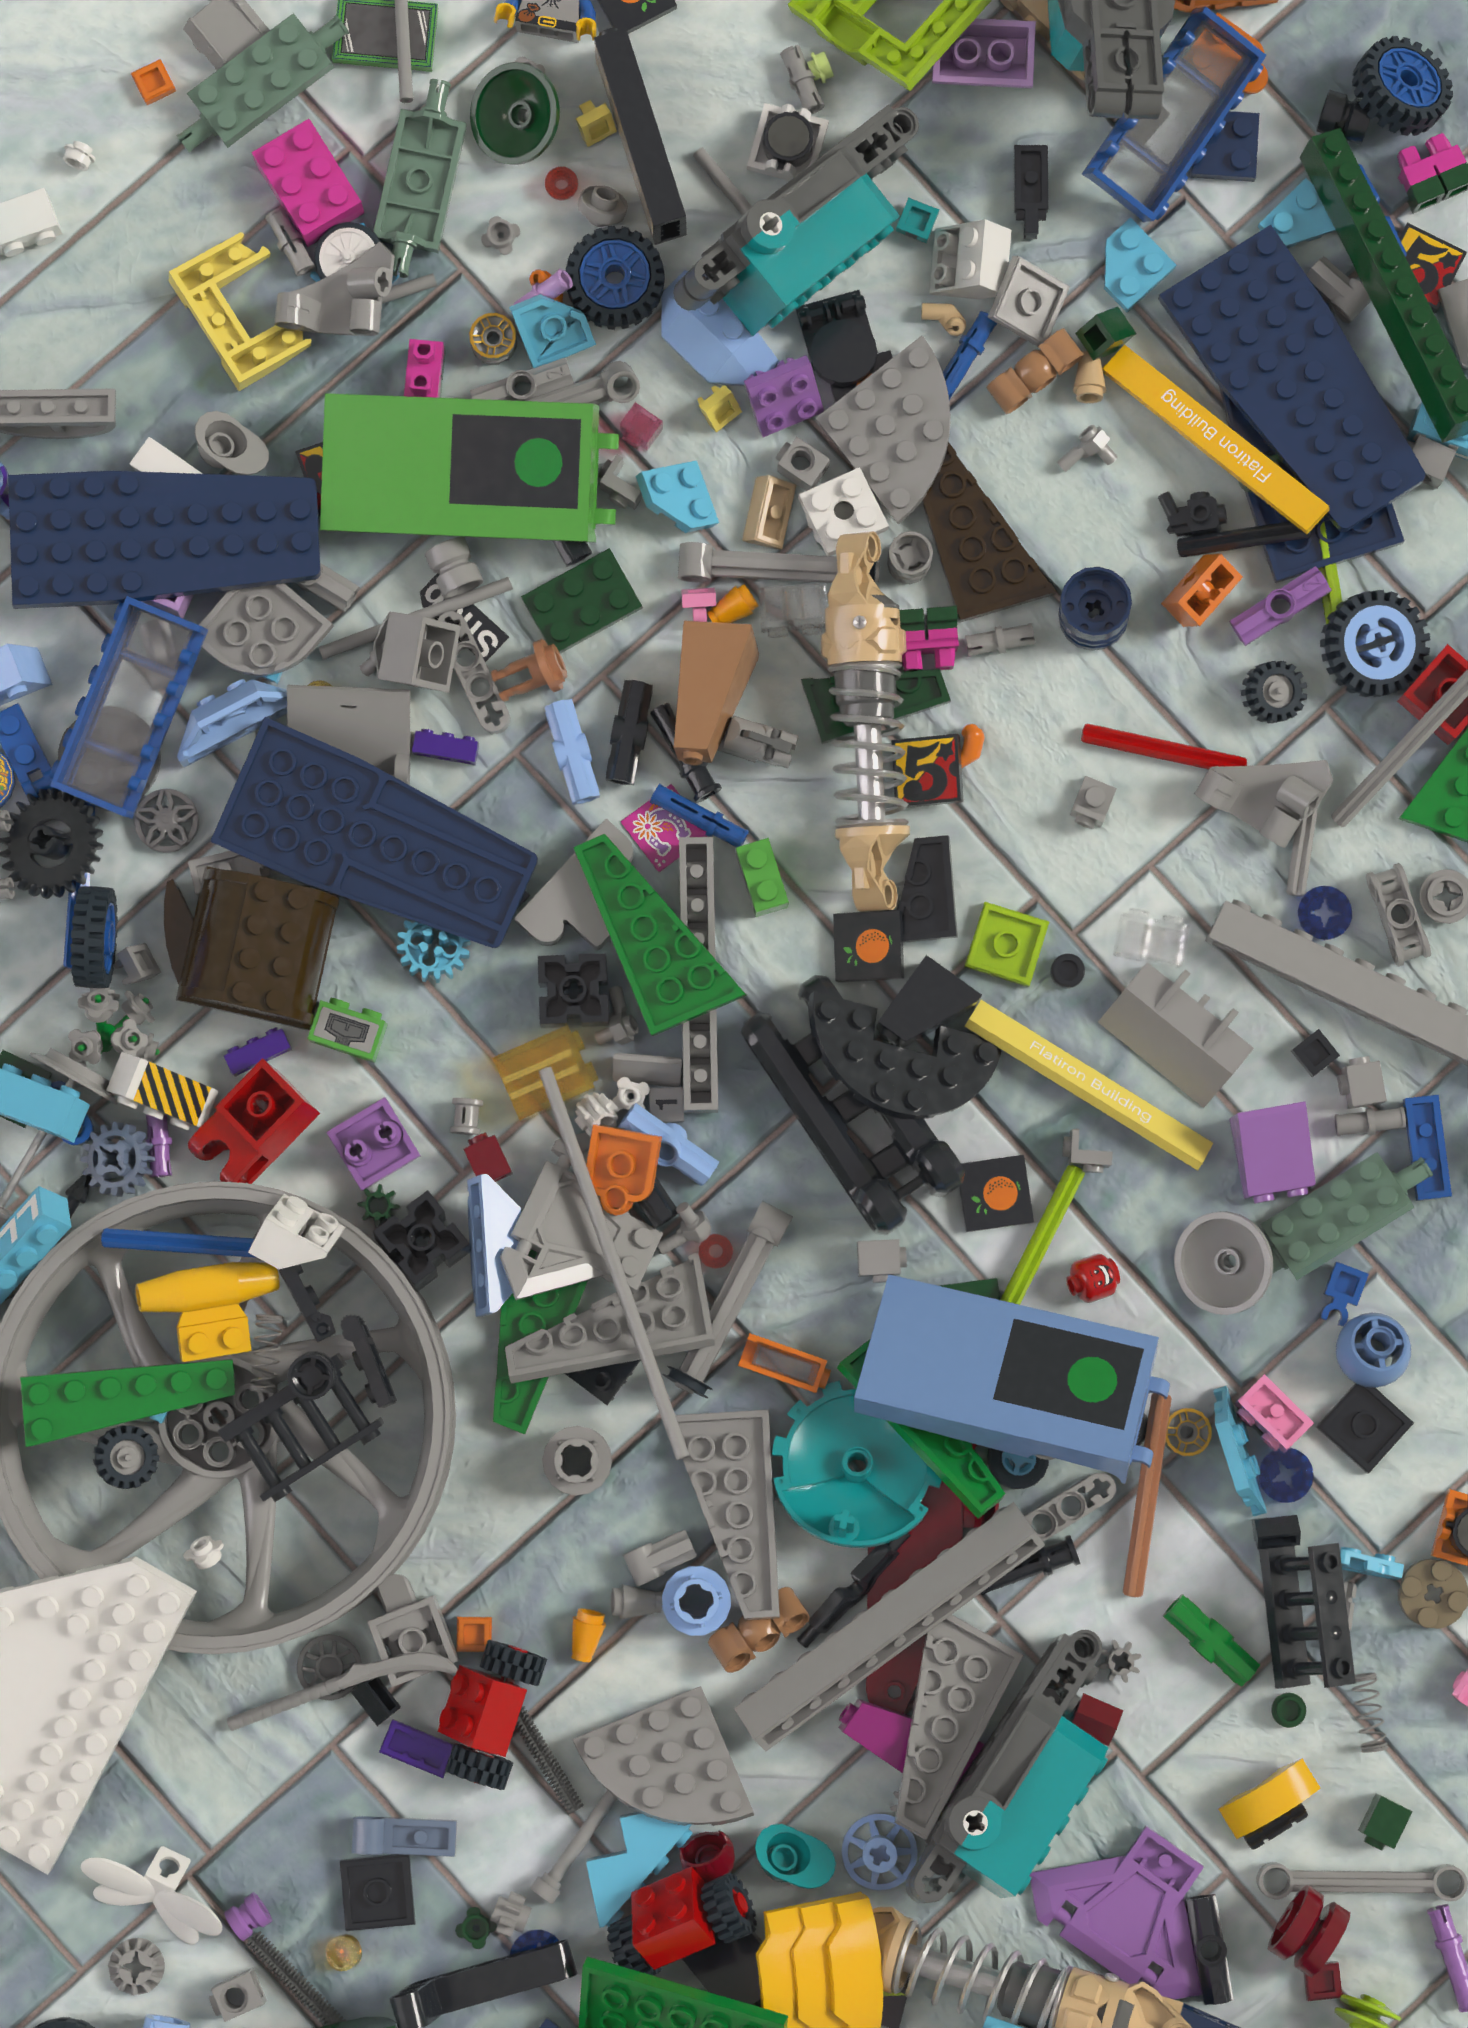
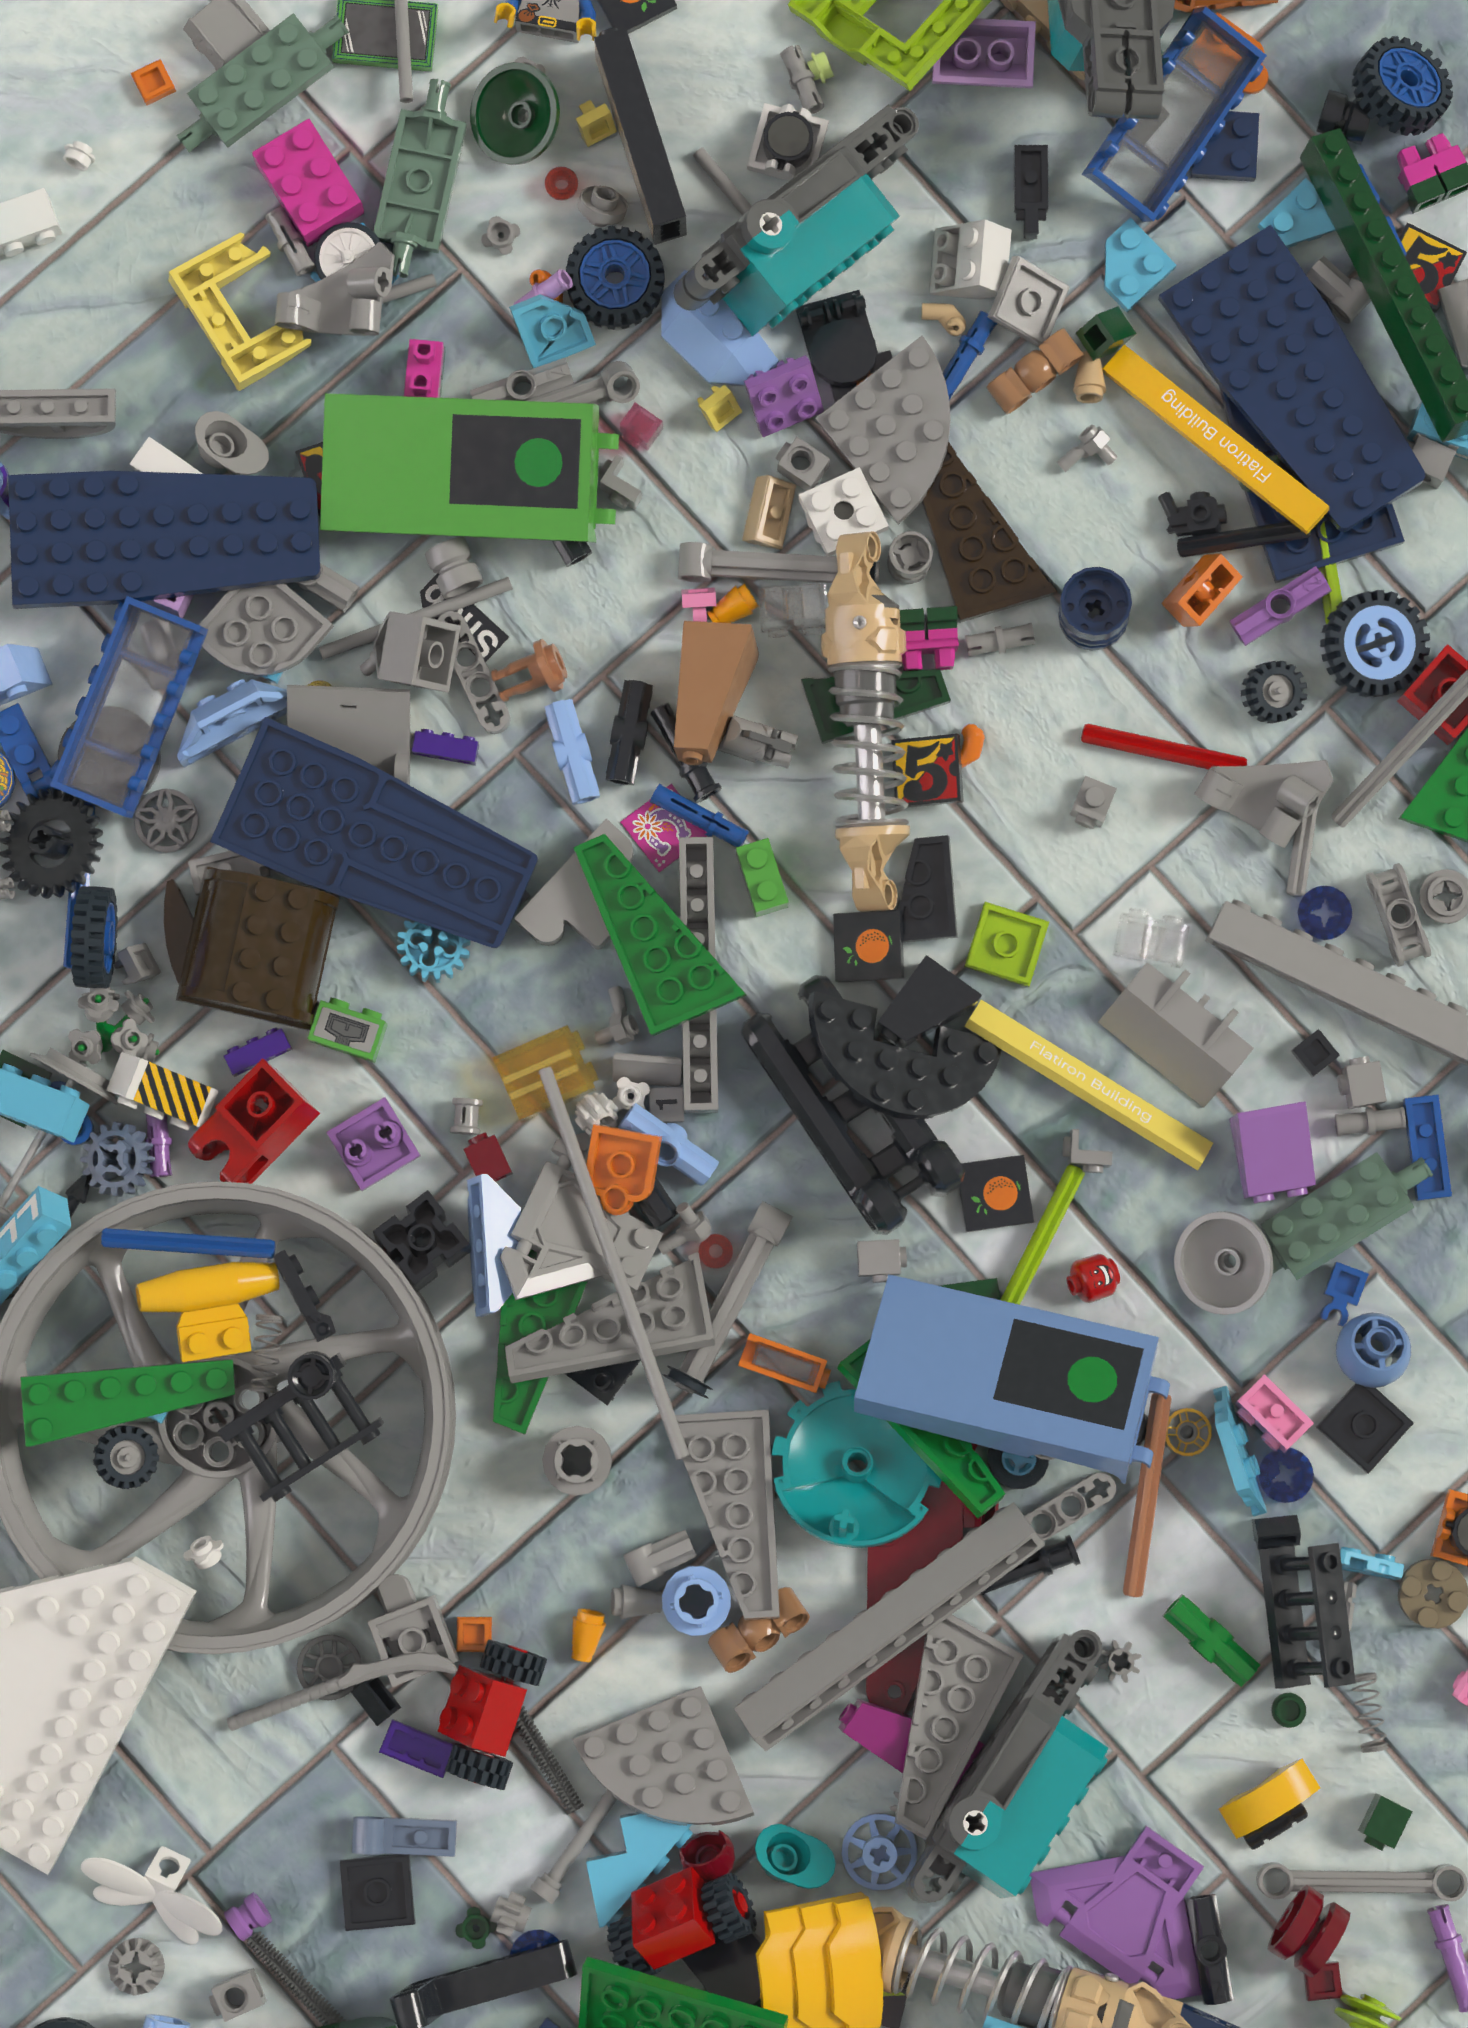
white slope [248,1194,346,1269] -> none
clear yellow tile [325,1934,362,1971] -> none
black hinge [340,1314,397,1408] -> none
dark green gear [357,1184,401,1228] -> none
light grey wheel [469,313,517,365] -> none
dark green plate [521,548,643,654] -> none
black brick [538,953,609,1028] -> none
medium azure plate [635,460,719,533] -> none
black piece [796,1532,911,1648] -> none
teal plate [896,197,940,244] -> none
black tile [1050,954,1085,989] -> none
dark red piece [1070,1693,1123,1746] -> none

